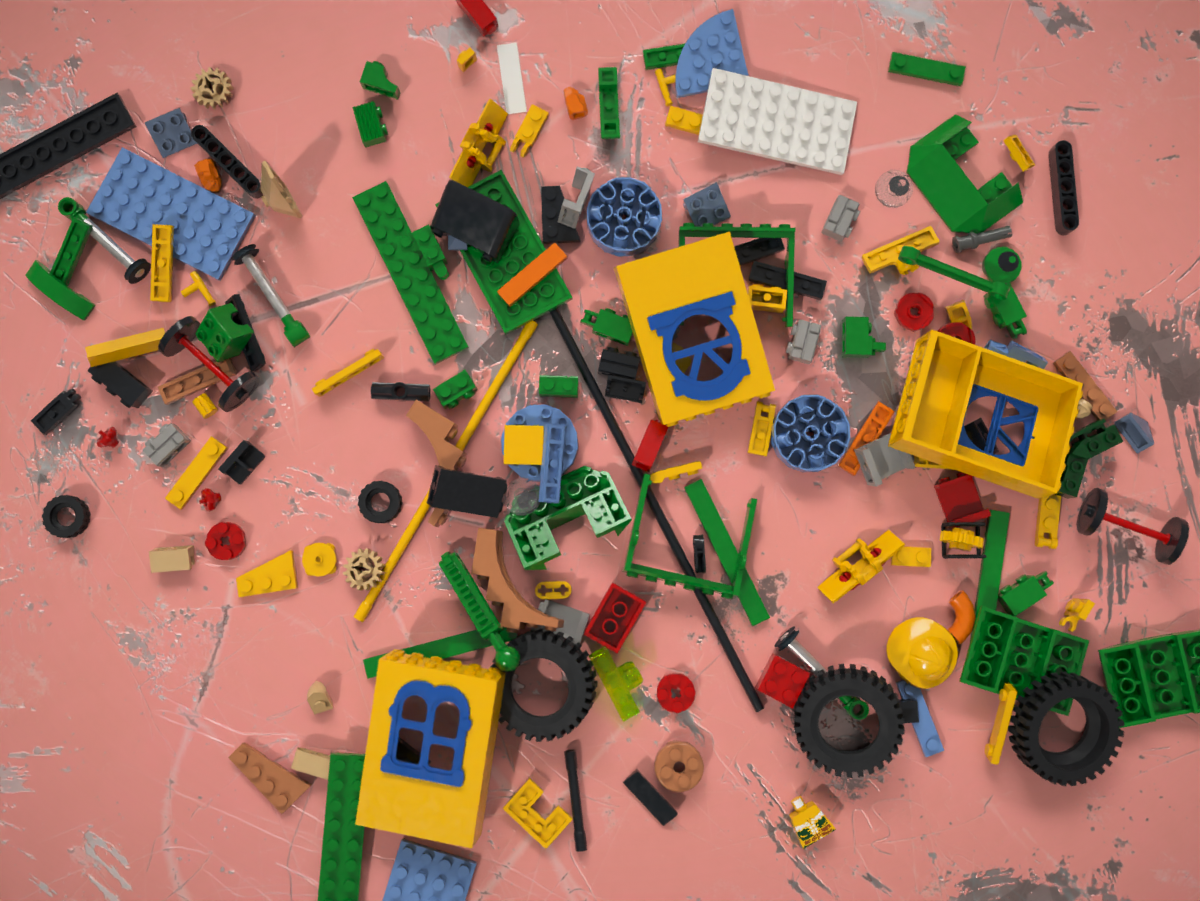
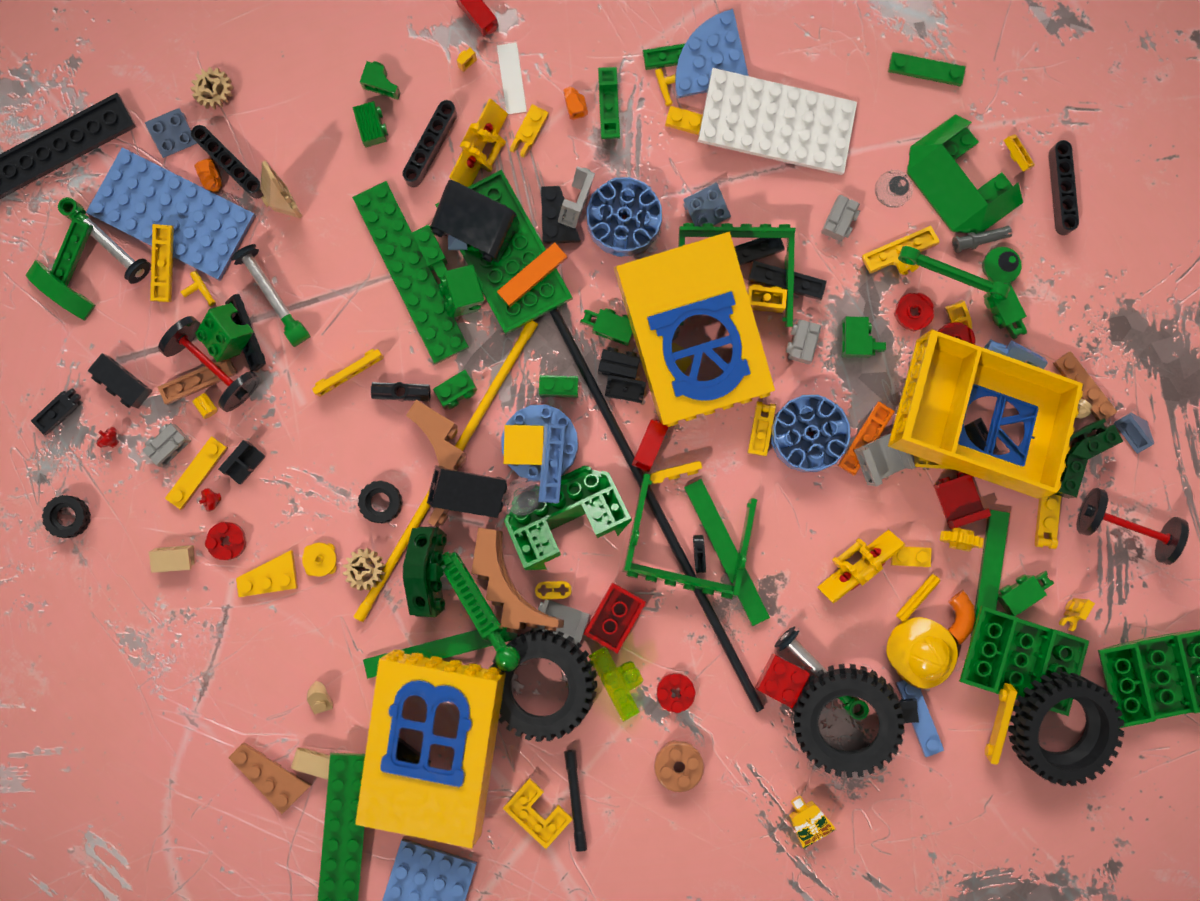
yellow panel [85,328,165,367] -> none
black slope [623,769,678,826] -> none
black piece [941,522,987,559] -> none
none -> black beam [402,100,457,187]
none -> dark green brick [403,527,447,617]
none -> green piece [438,265,484,318]
none -> yellow axle [896,574,941,622]

